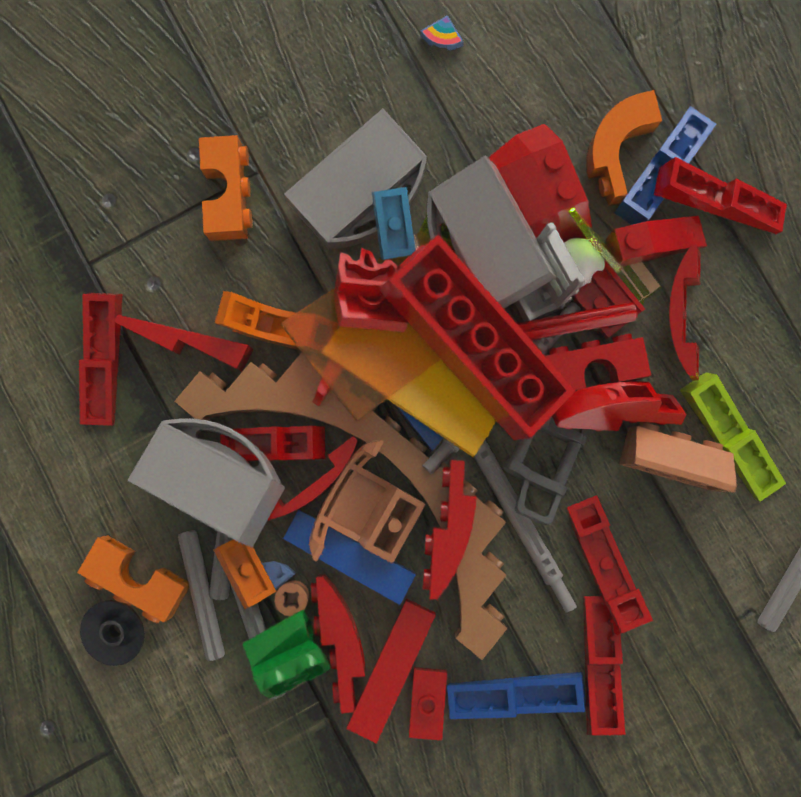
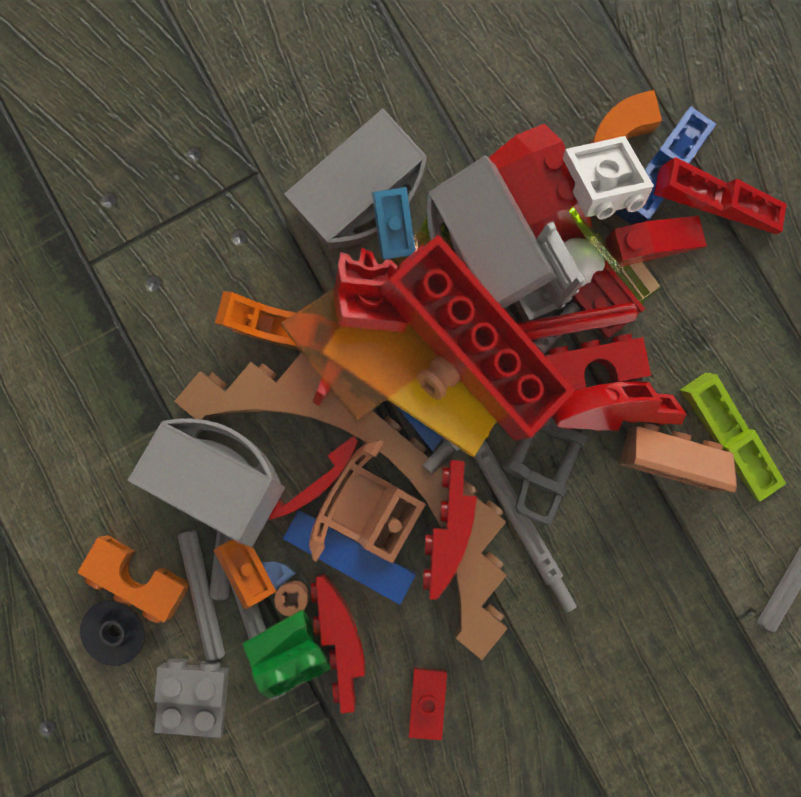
red slope [79,293,123,426] -> none
red slope [114,314,254,372] -> none
orange arch [199,135,252,241] -> none
red slope [220,425,326,461] -> none
red slope [346,598,436,744] -> none
tile [420,15,463,50] -> none
blue slope [447,672,586,719] -> none
red slope [566,495,653,634] -> none
red slope [583,596,626,735] -> none
red slope [669,245,701,381] -> none
none -> light grey plate [154,658,229,738]
none -> nougat wheel [417,356,460,400]
none -> white plate [563,136,654,219]

